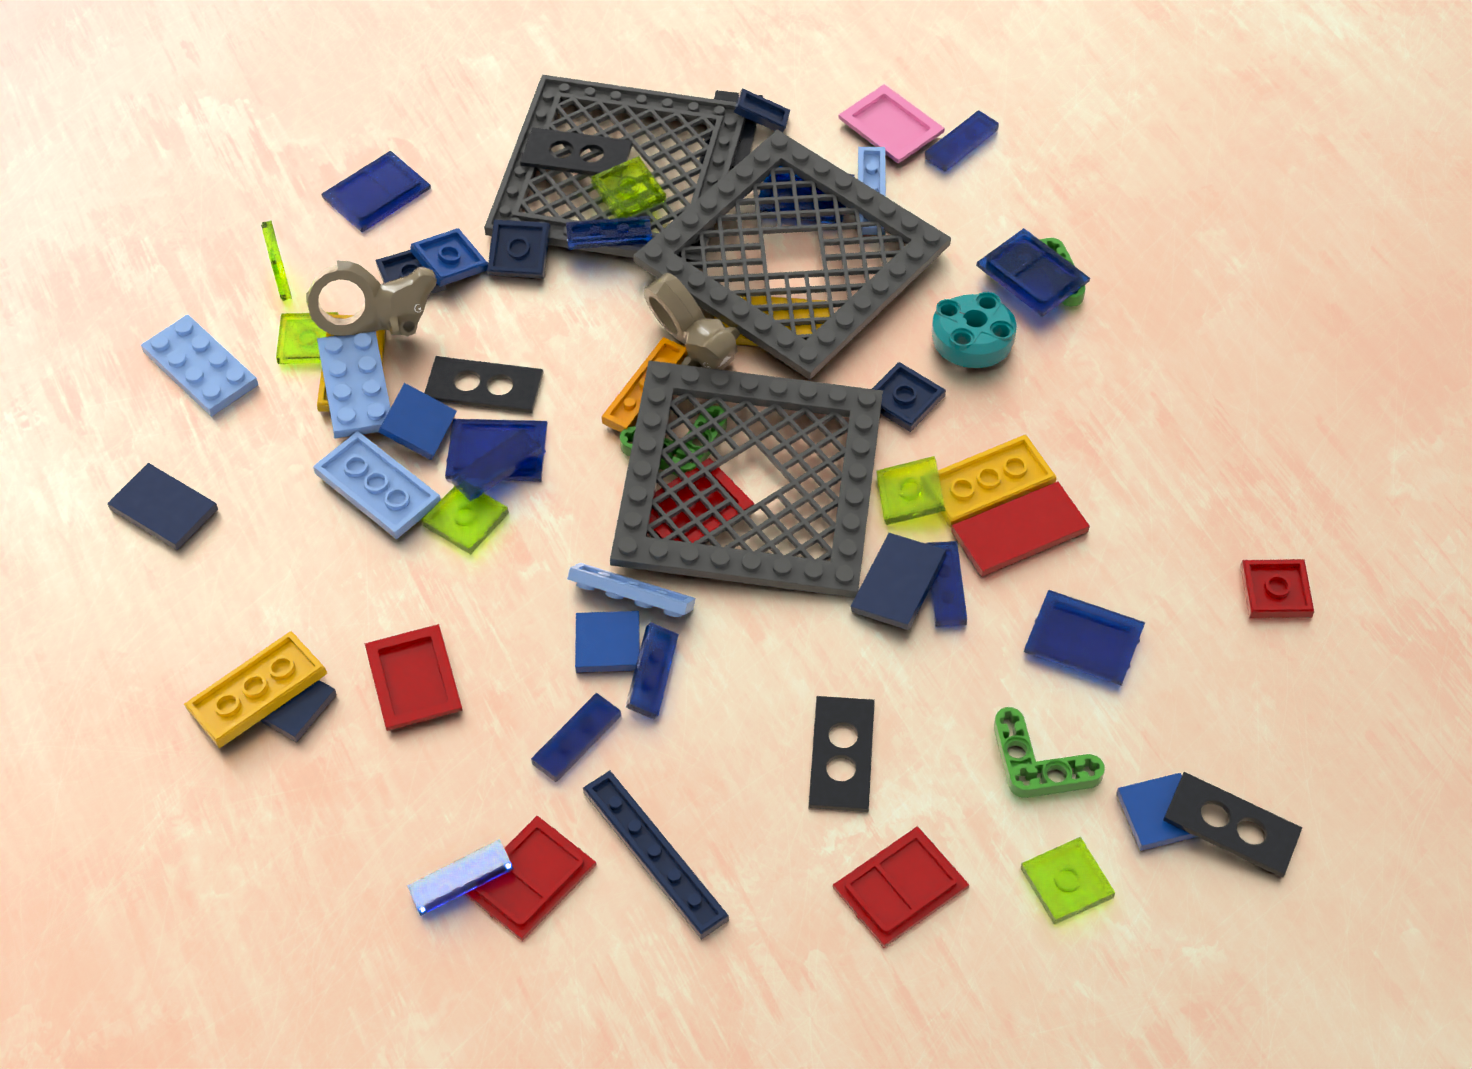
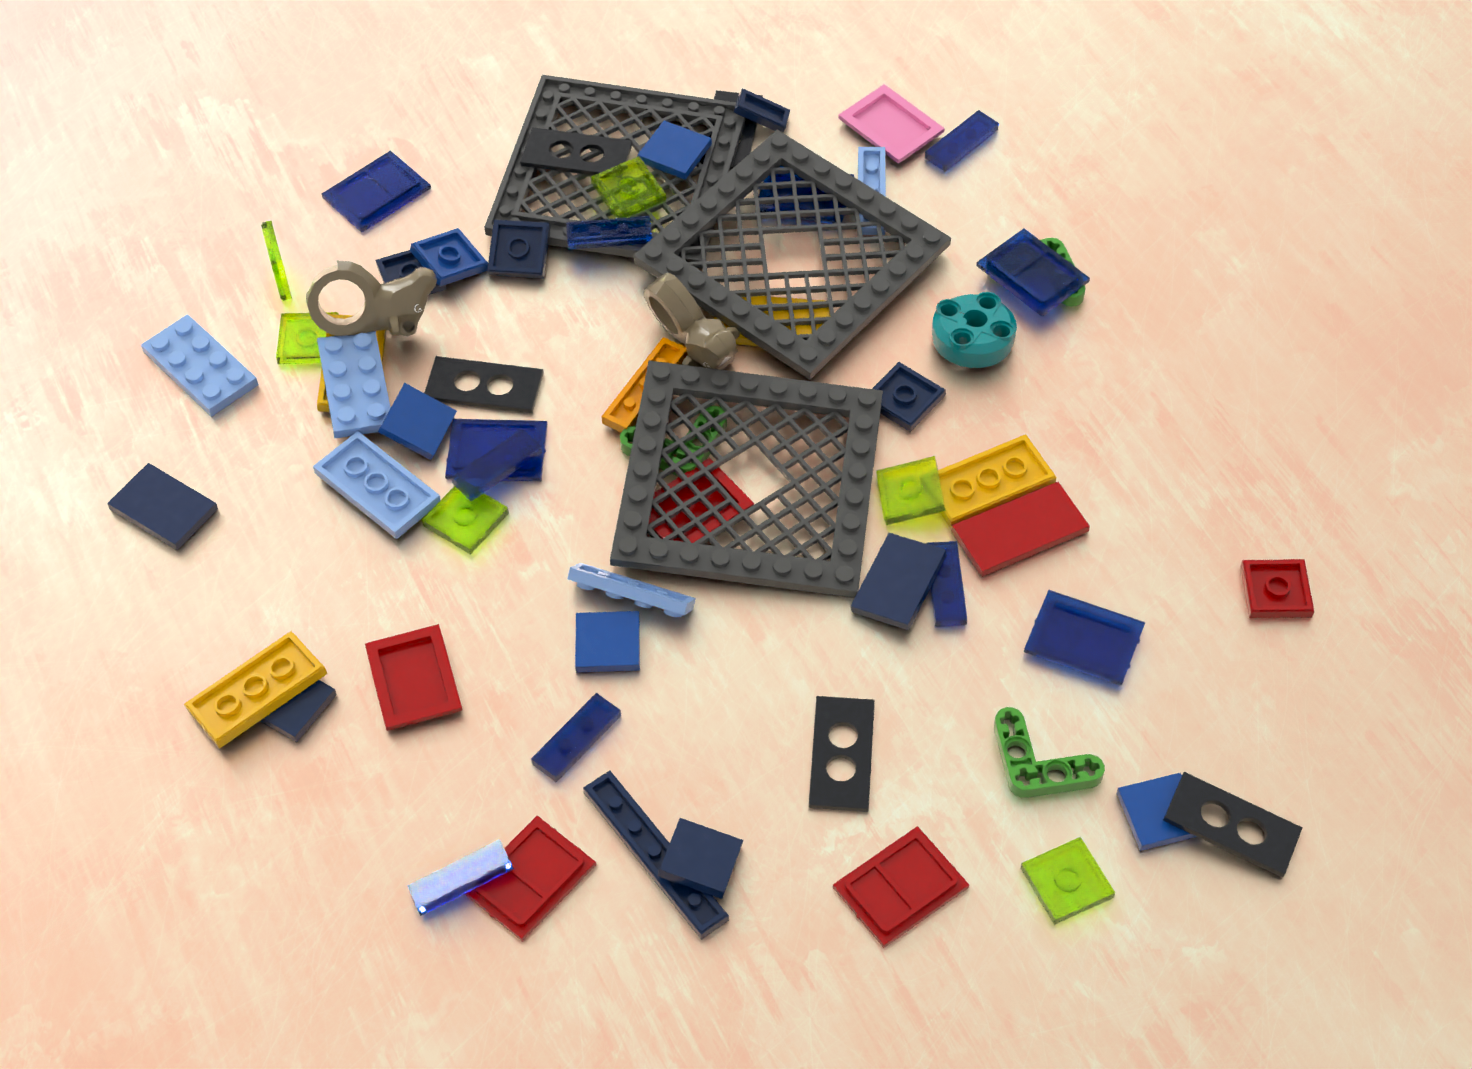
clear blue tile [625,622,679,719] -> none
none -> blue tile [637,120,712,180]
none -> dark blue tile [658,818,743,899]

